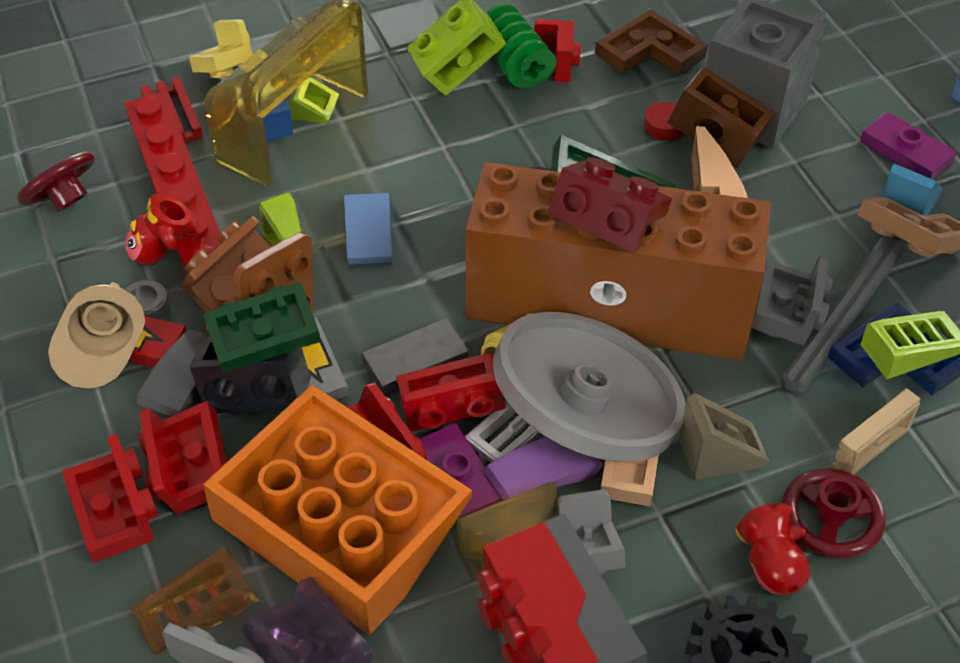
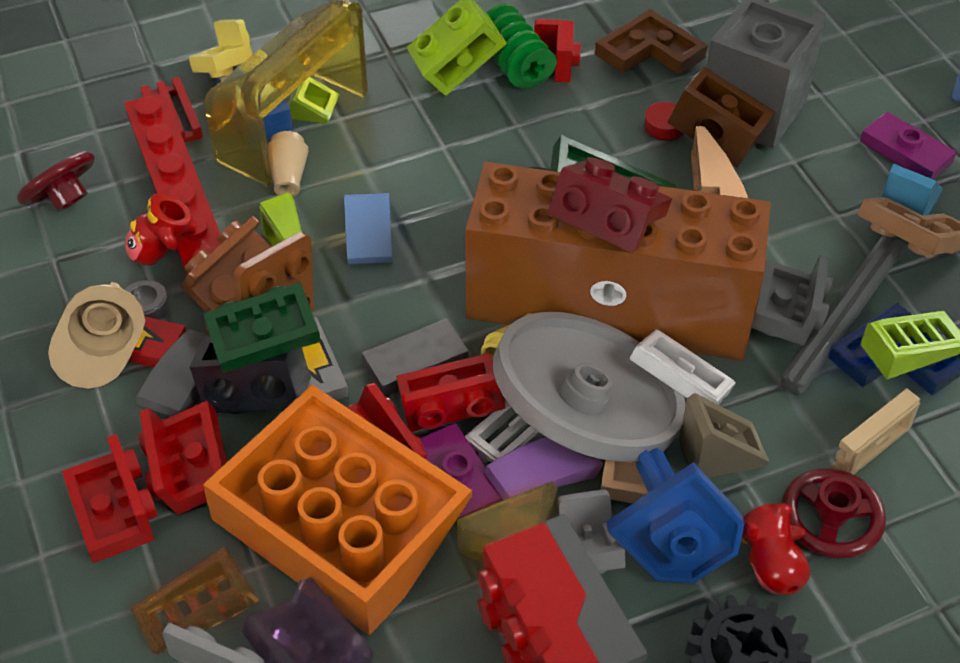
none -> tan cone [266,131,309,197]
none -> blue piece [606,448,744,583]
none -> white tile [629,329,736,405]

